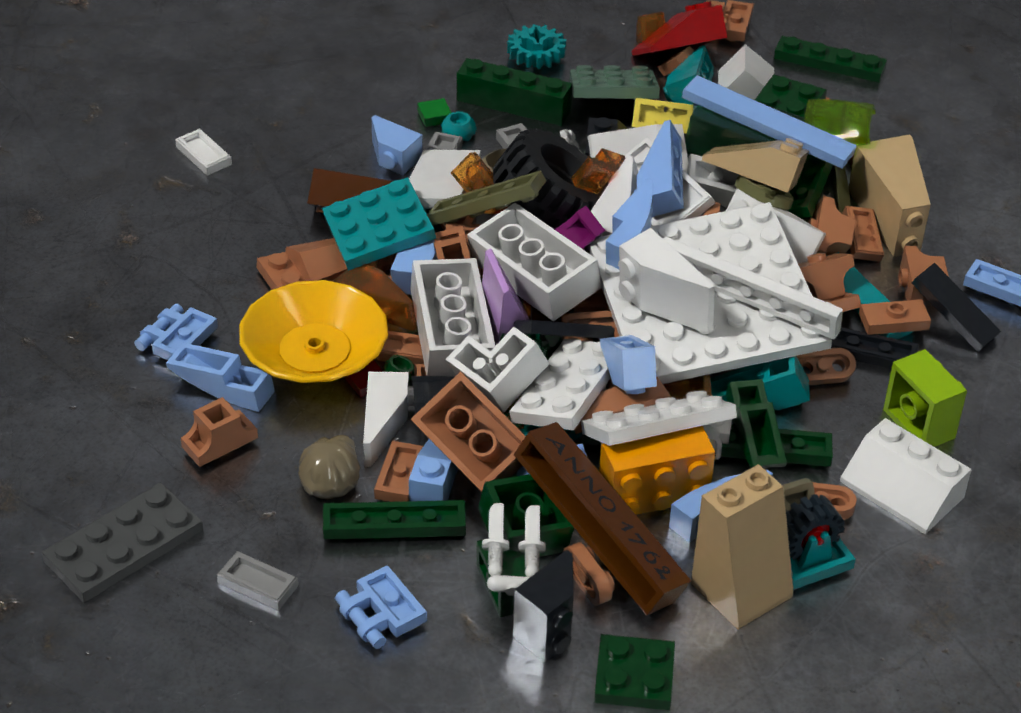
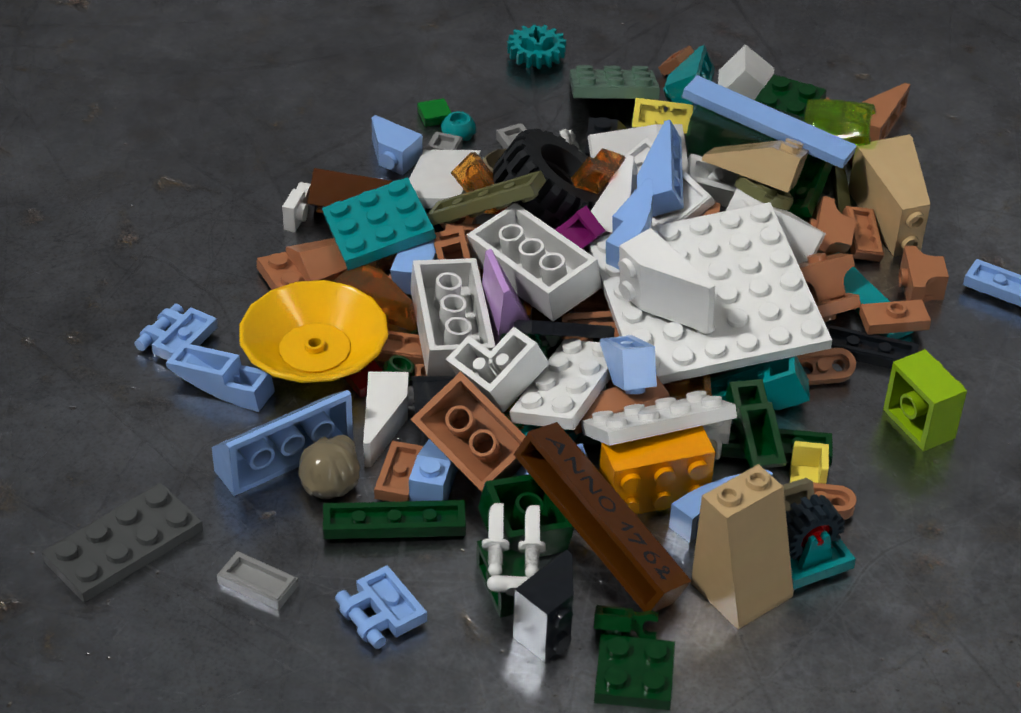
white tile [175,129,232,176] -> none
nougat brick [181,397,258,467] -> none
dark green brick [456,58,572,126] -> none
nougat plate [563,542,615,606] -> none
red slope [632,1,727,56] -> none
clear orange slope [636,12,665,44] -> none
white plate [663,236,843,340] -> none
nougat plate [706,0,754,42] -> none
dark green plate [774,36,887,83] -> none
white slope [840,418,972,535] -> none
black tile [912,263,1001,352] -> none
none -> light blue slope [212,390,354,496]
none -> white plate [282,182,311,232]
none -> dark green plate [593,605,659,639]
none -> light yellow panel [789,441,829,484]
none -> nougat slope [845,83,911,145]

